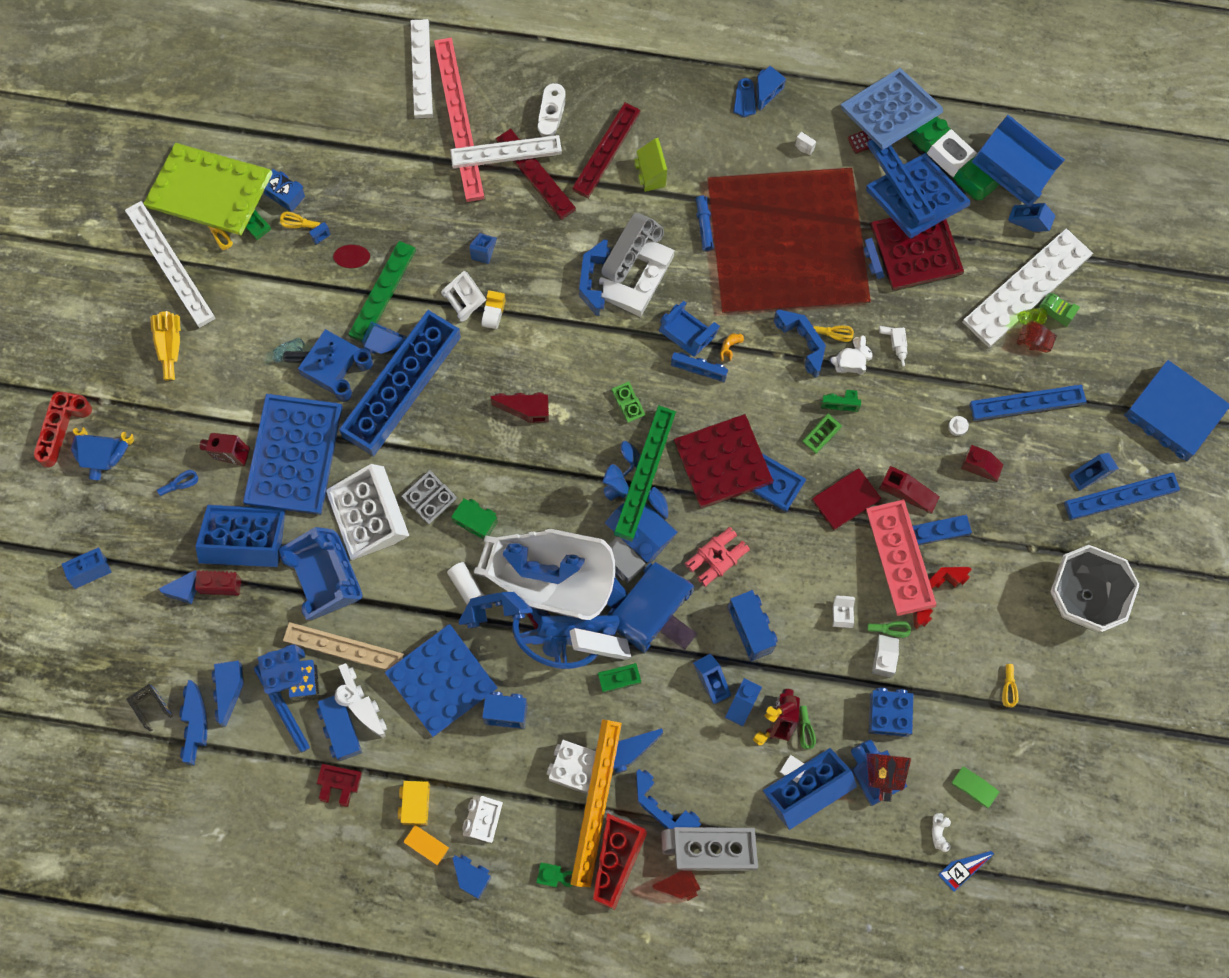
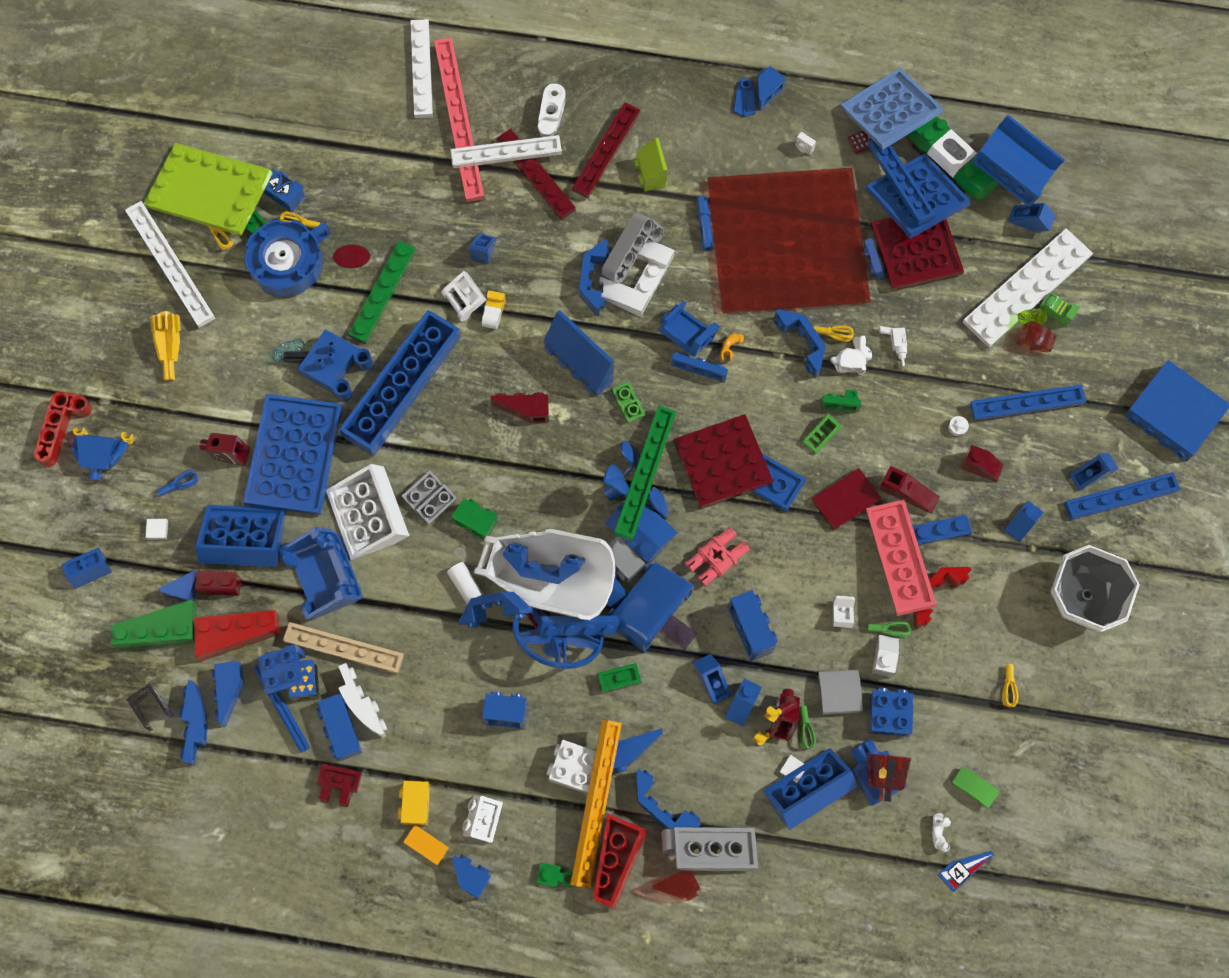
white tile [335,685,356,706] -> none
blue slope [362,321,406,354] -> none
blue plate [385,624,498,737] -> none
white tile [570,628,631,660] -> none
none -> green wedge [111,600,197,650]
none -> white tile [146,519,168,540]
none -> red wedge [194,610,280,662]
none -> blue piece [244,220,323,297]
none -> blue slope [544,310,614,397]
none -> light grey slope [818,670,863,715]
none -> blue slope [1004,501,1044,543]

